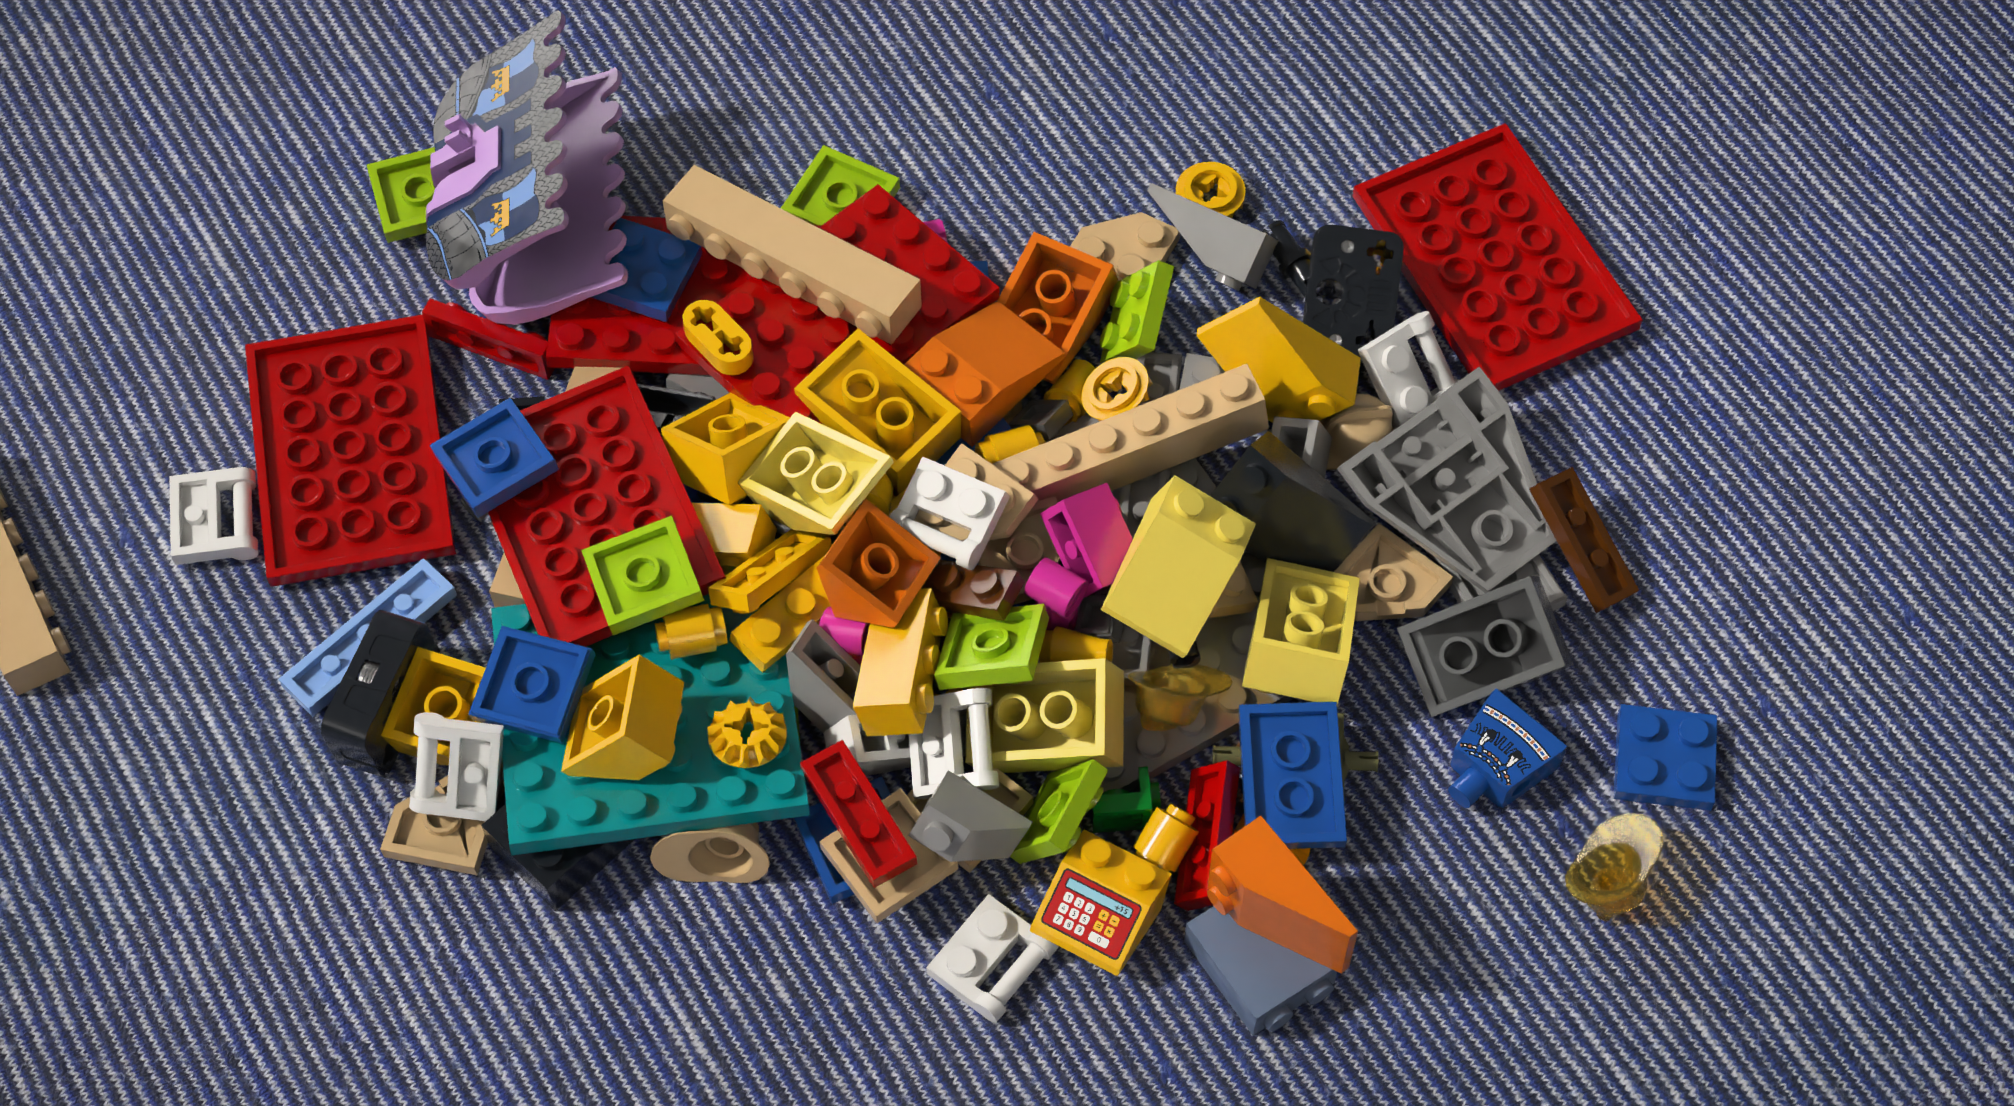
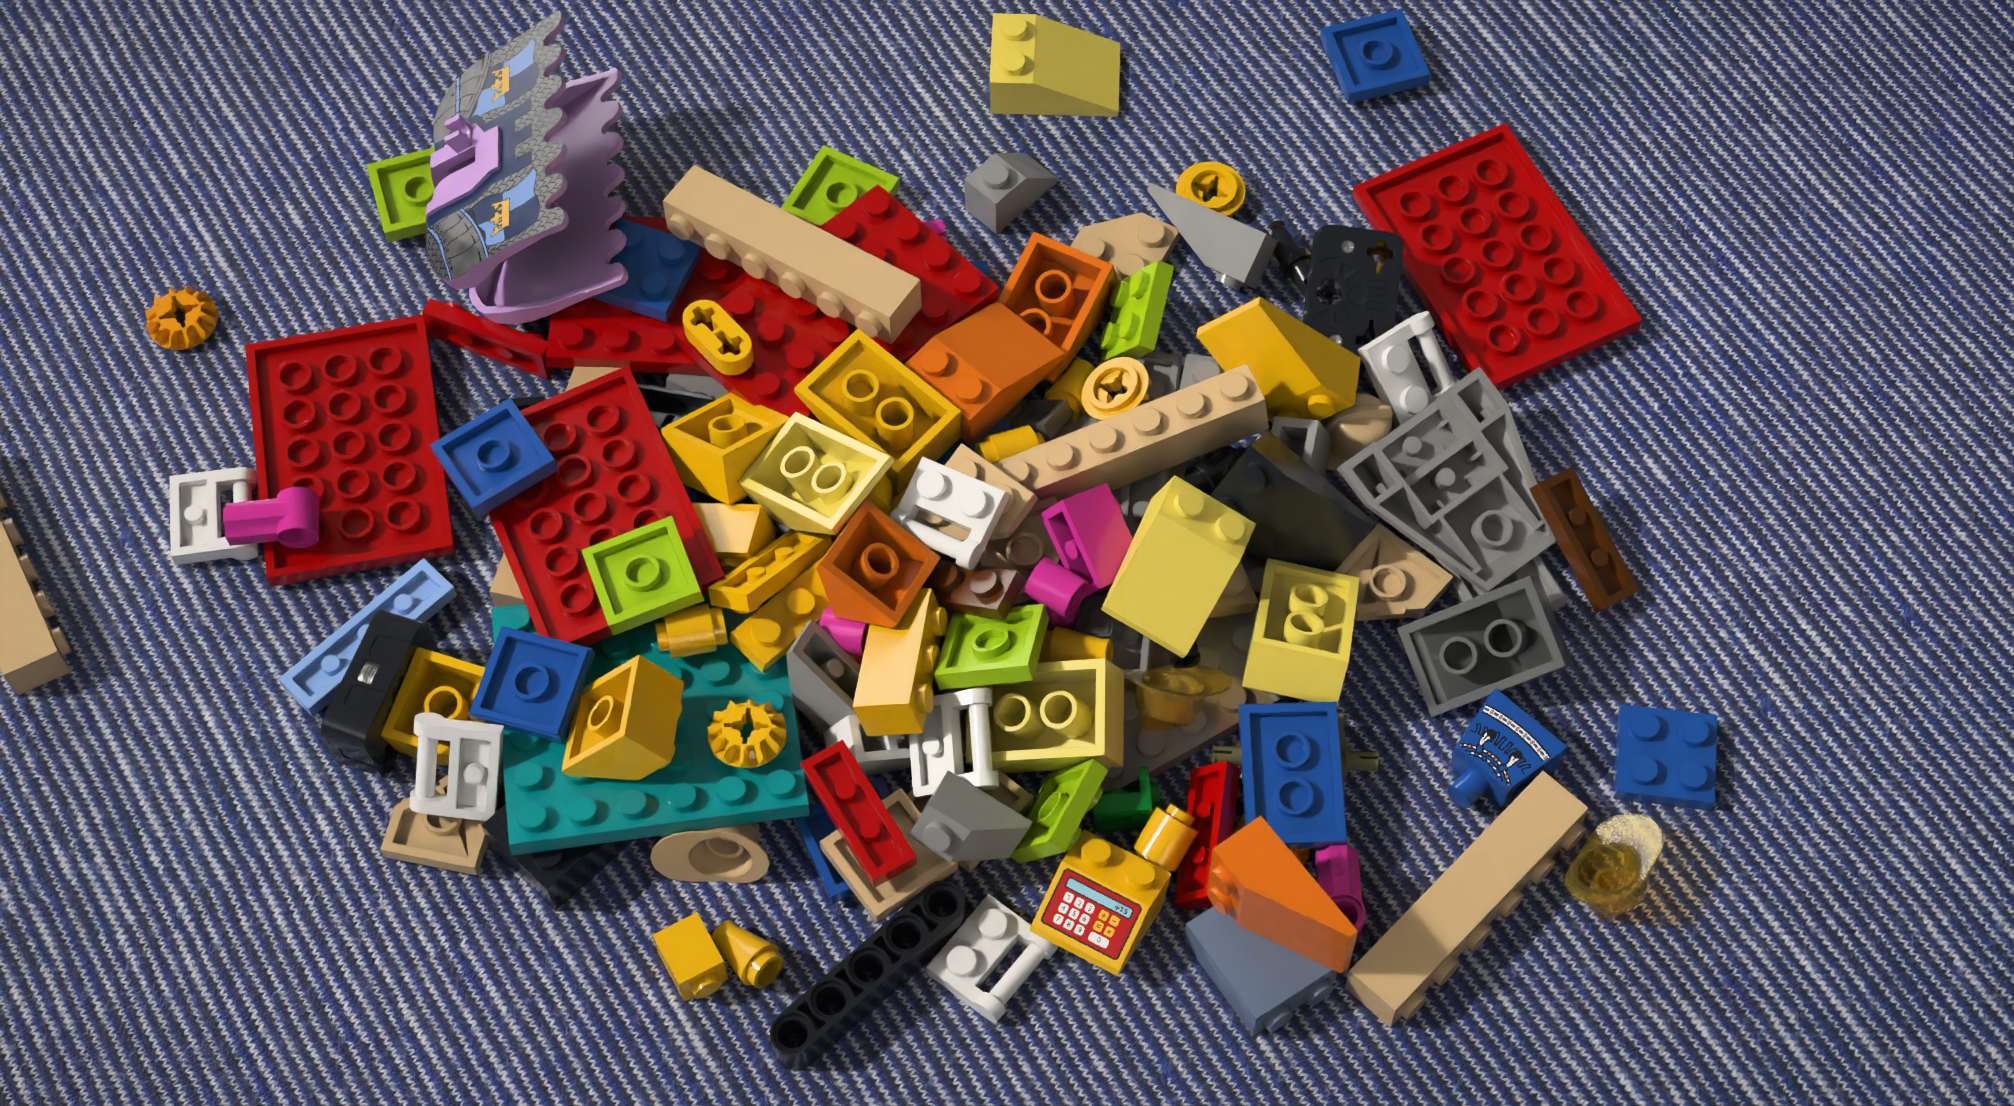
none -> light orange gear [145,284,218,350]
none -> dark pink piece [223,487,320,548]
none -> yellow brick [653,912,729,1002]
none -> yellow cone [711,920,784,989]
none -> black beam [769,881,966,1071]
none -> light grey slope [964,153,1057,234]
none -> light yellow slope [989,13,1120,117]
none -> black pin [1182,445,1240,496]
none -> dark pink piece [1315,845,1366,947]
none -> blue plate [1320,9,1431,104]
none -> tan brick [1345,771,1589,1028]

